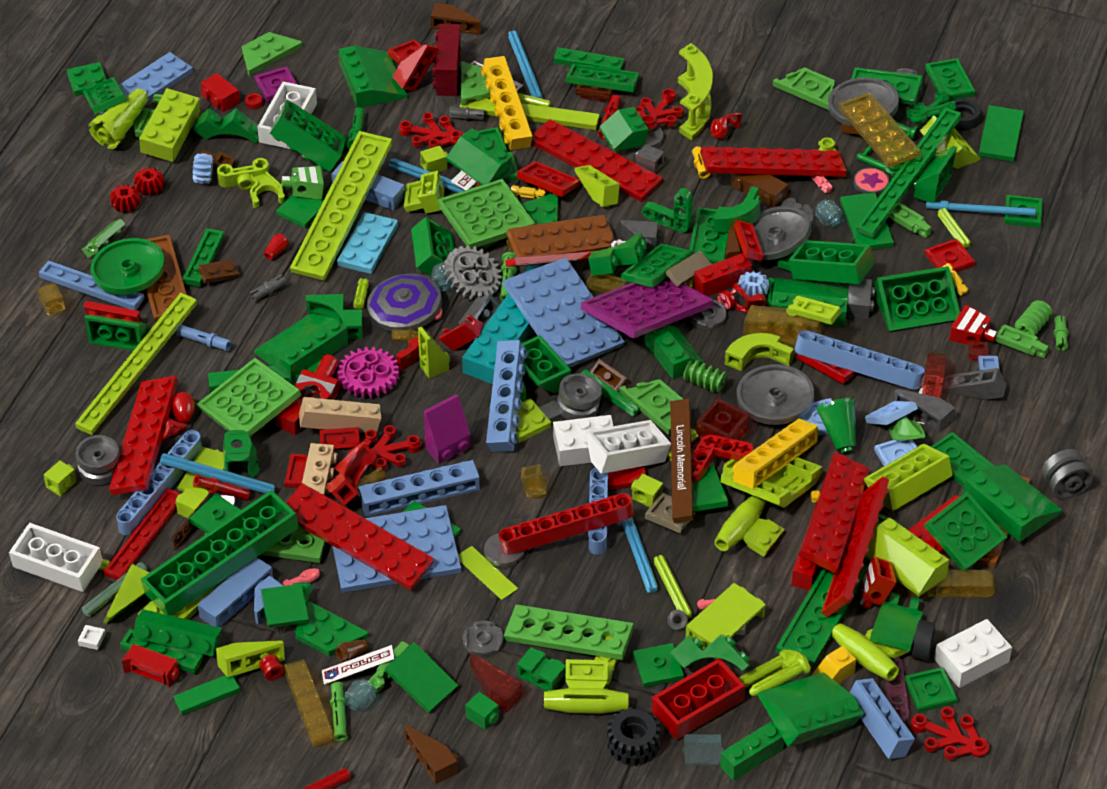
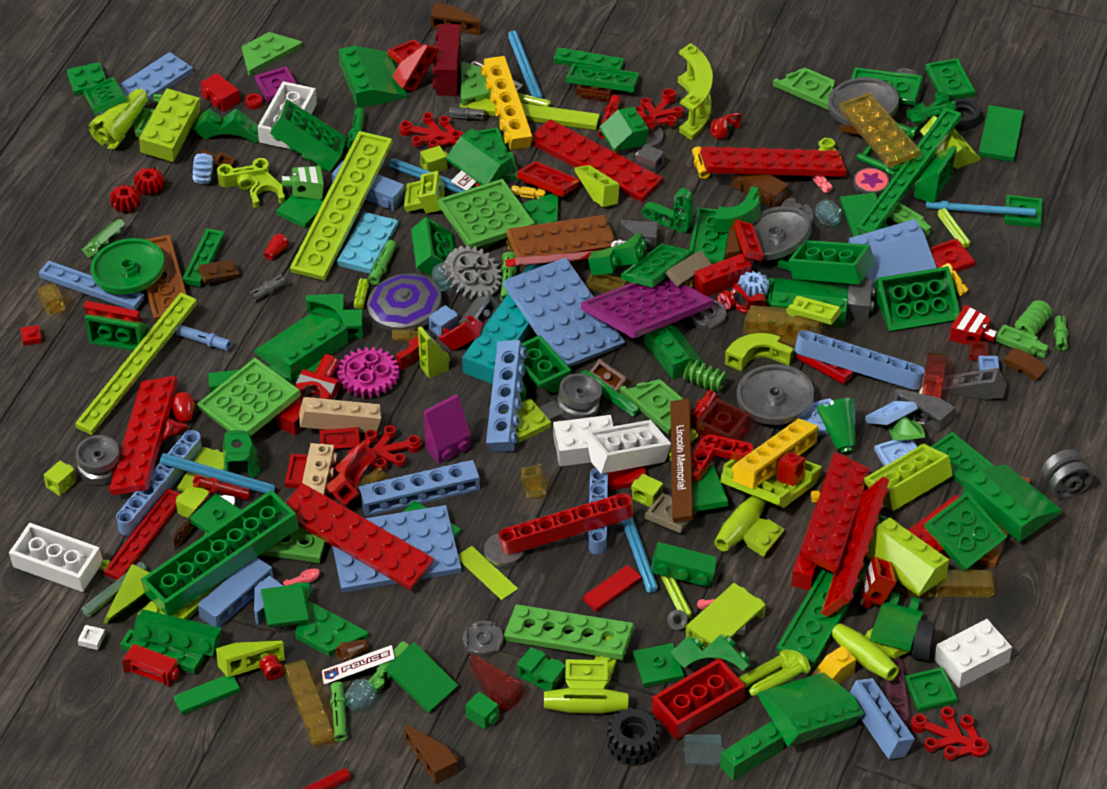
none -> red plate [20,325,42,346]
none -> bright green pin [368,240,397,285]
none -> medium blue brick [428,305,458,337]
none -> red tile [583,565,642,613]
none -> green brick [651,542,716,587]
none -> red pin [691,390,717,424]
none -> red brick [777,452,805,487]
none -> medium blue slope [849,219,937,287]
none -> reddish brown slope [1003,348,1047,382]

